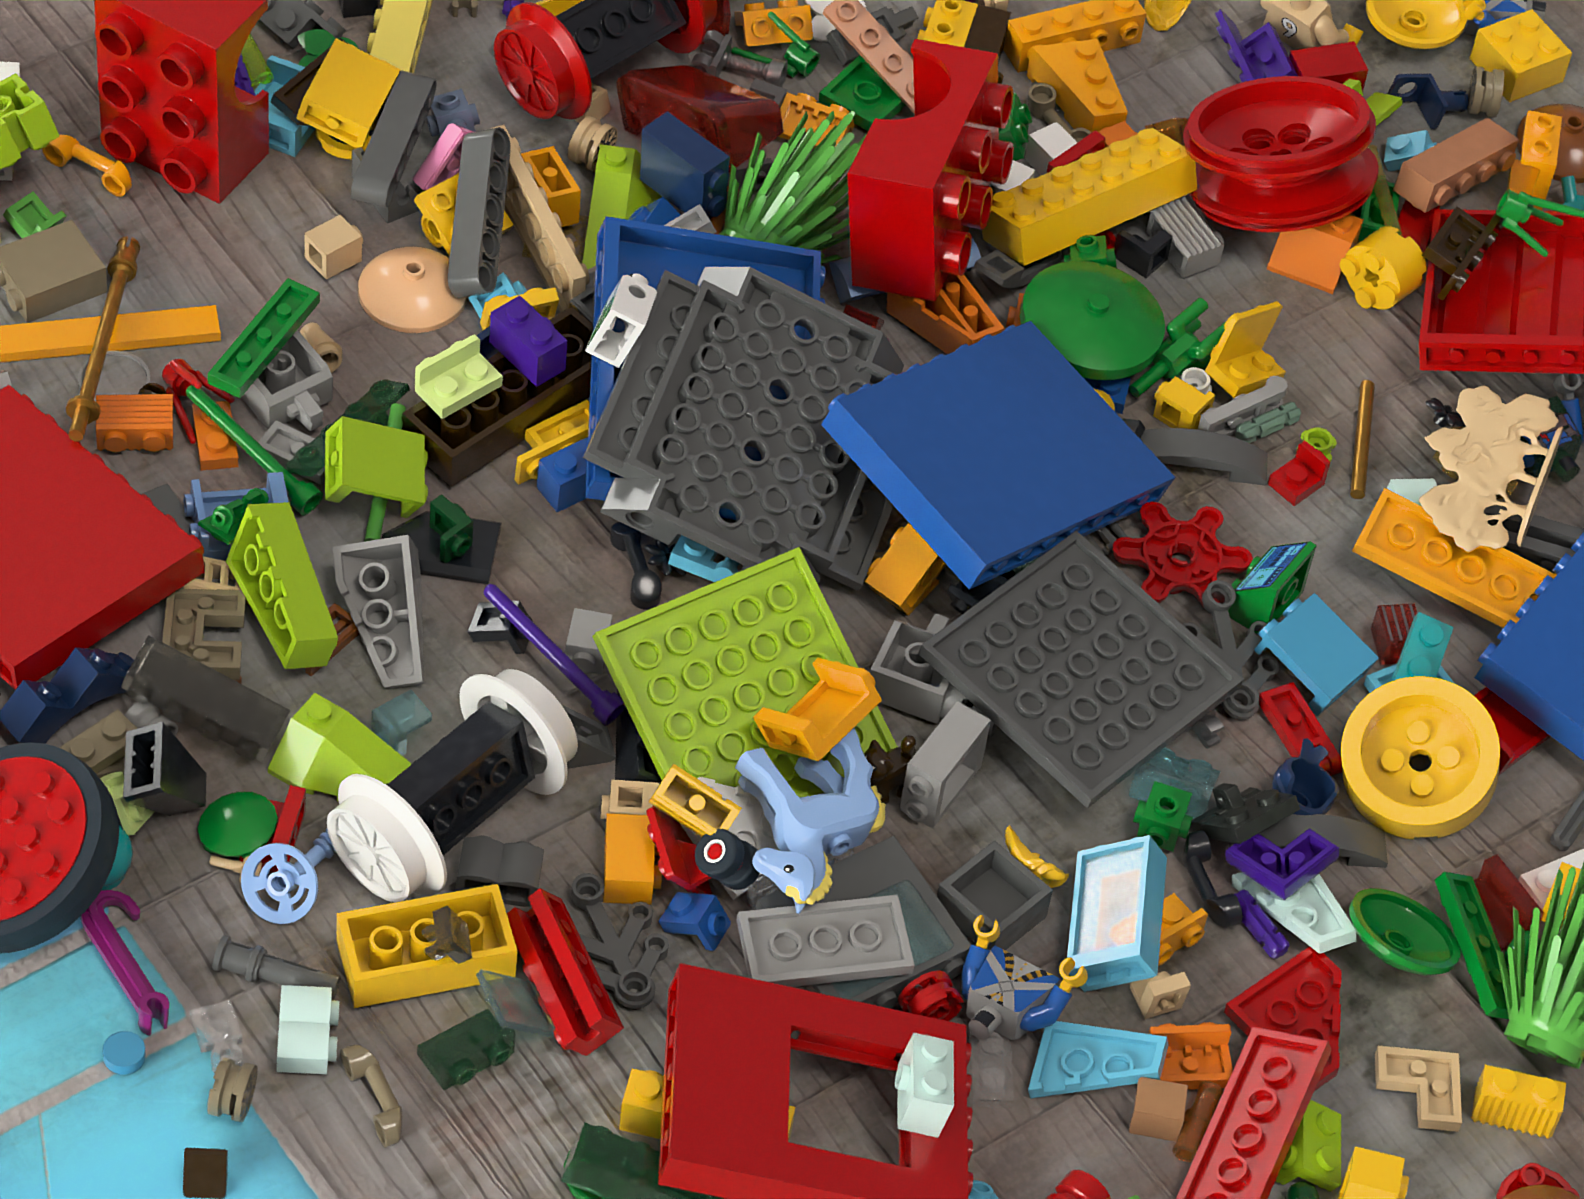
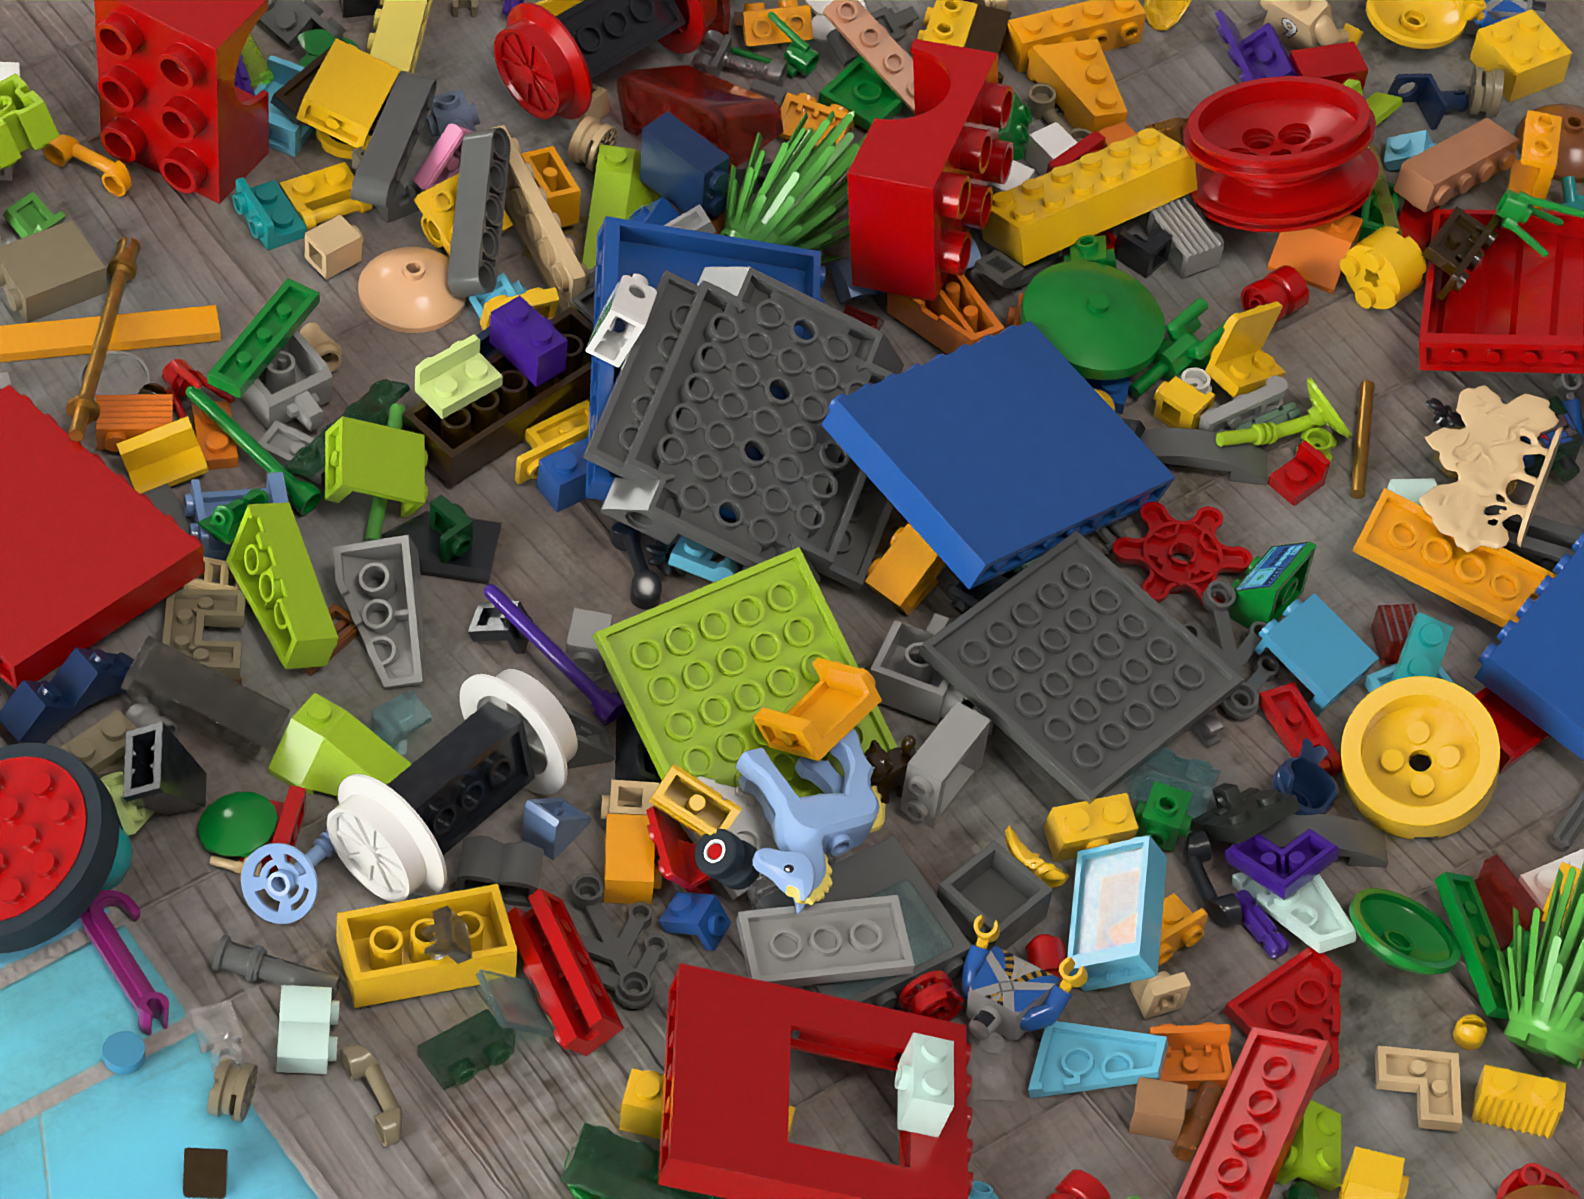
none -> yellow panel [116,416,209,494]
none -> teal bracket [232,177,307,251]
none -> yellow plate [279,162,372,231]
none -> medium blue slope [522,797,592,860]
none -> red brick [1024,934,1070,982]
none -> yellow brick [1043,793,1139,862]
none -> lime dish [1216,377,1353,447]
none -> red wheel [1240,265,1309,323]
none -> yellow hinge [1453,1014,1487,1050]

